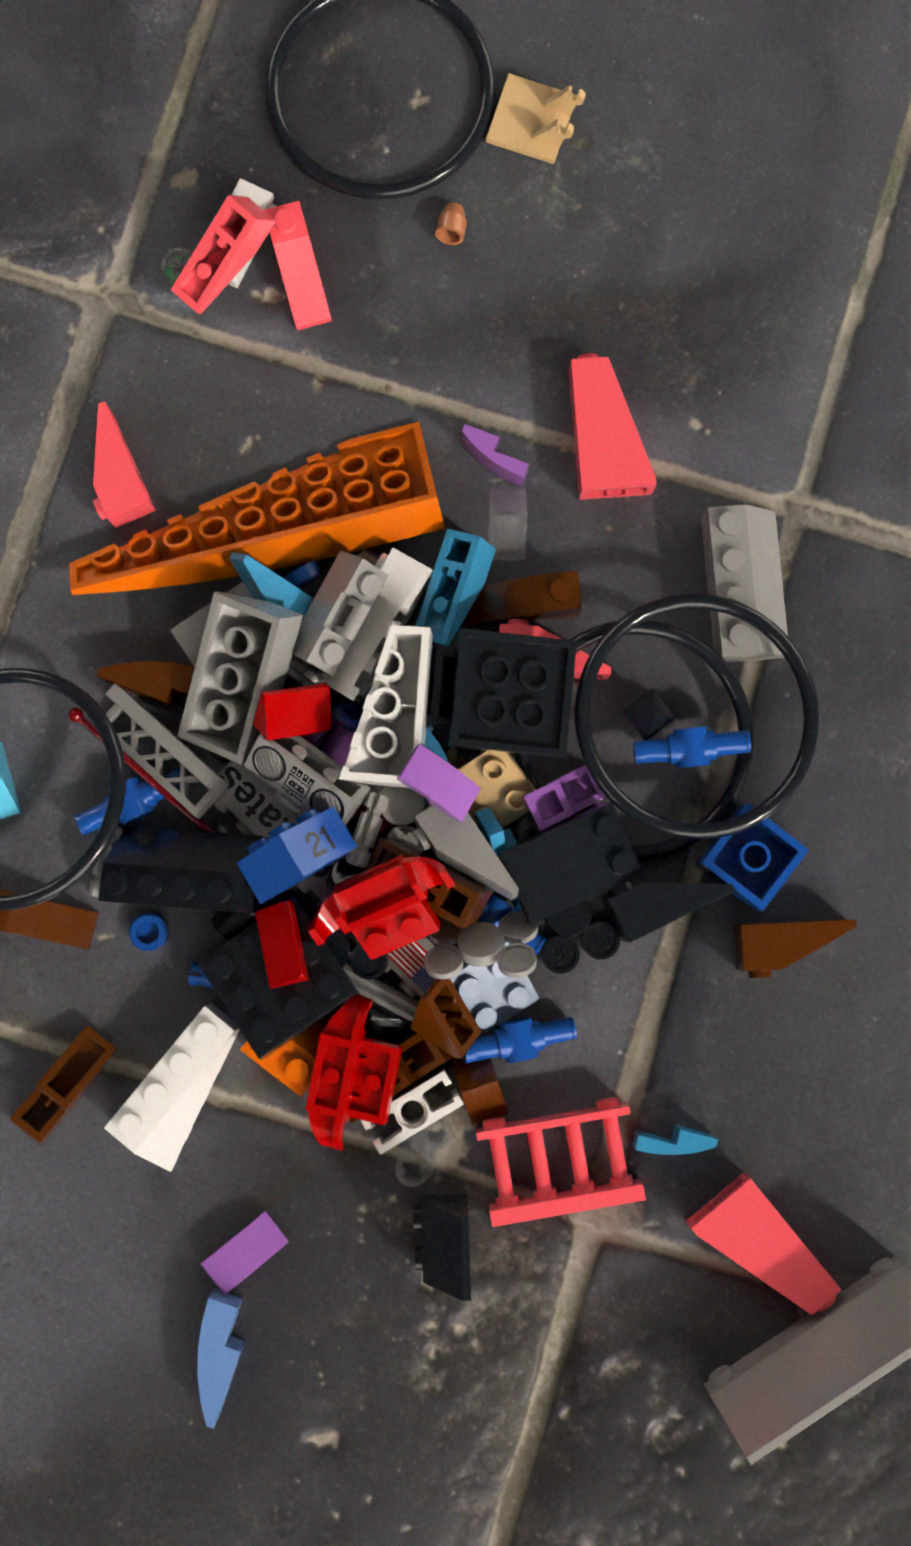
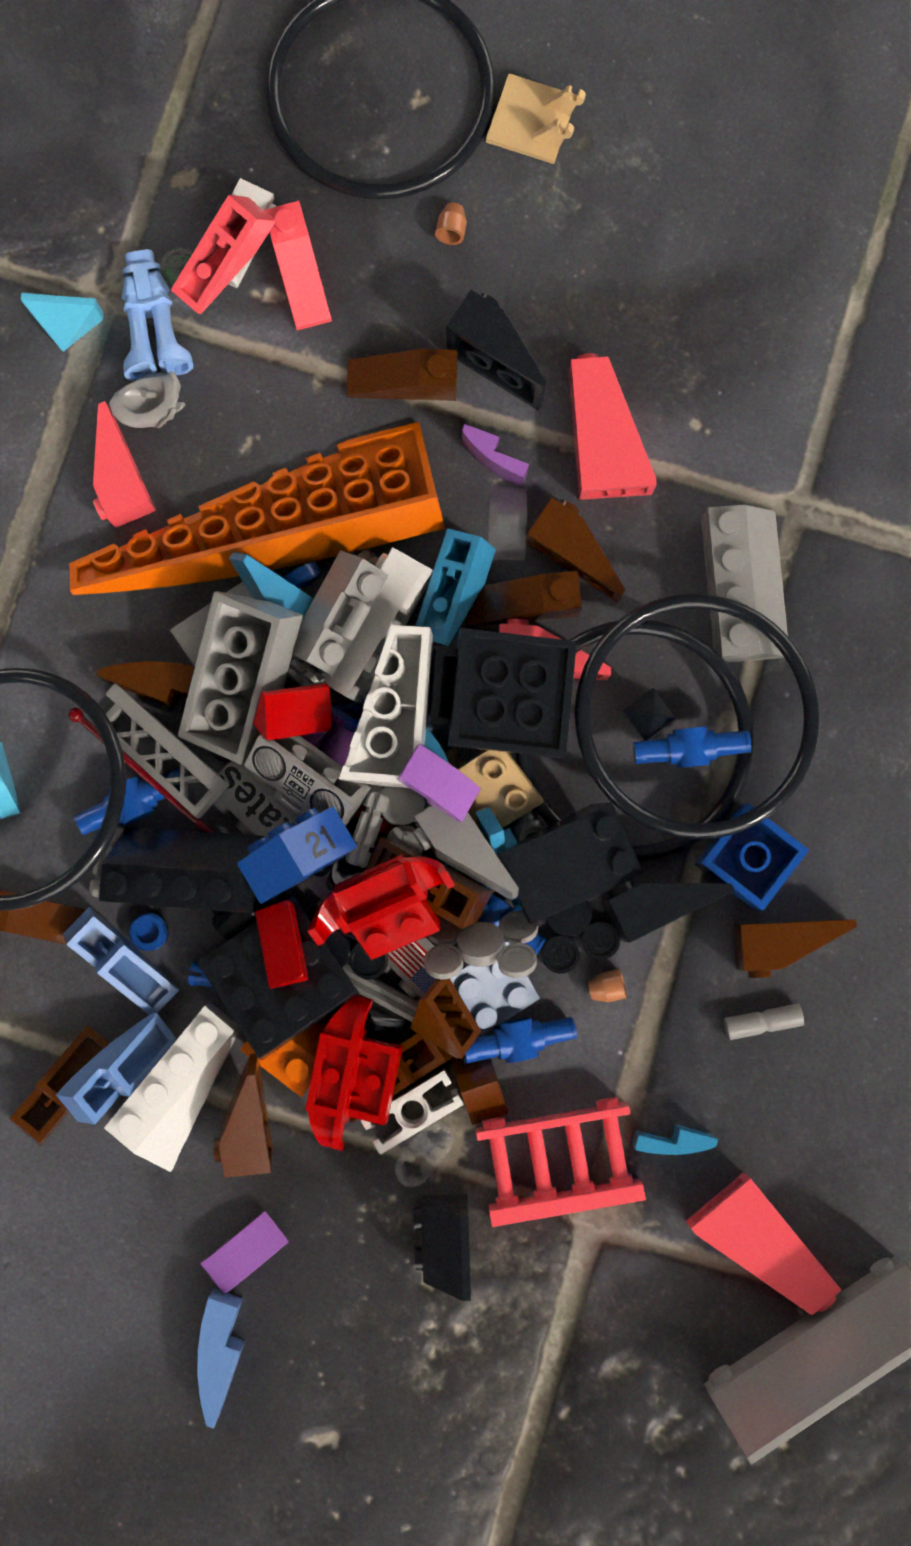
medium lavender slope [523,764,606,831] -> none
none -> medium azure slope [21,293,104,352]
none -> medium blue slope [56,1013,177,1125]
none -> medium blue slope [63,906,179,1015]
none -> light grey hat [109,371,185,428]
none -> light blue piece [121,249,193,381]
none -> reddish brown slope [214,1053,273,1178]
none -> reddish brown slope [347,349,457,401]
none -> black slope [446,290,547,411]
none -> reddish brown slope [525,497,626,603]
none -> nougat hose [588,969,627,1002]
none -> light grey piece [723,1003,804,1041]

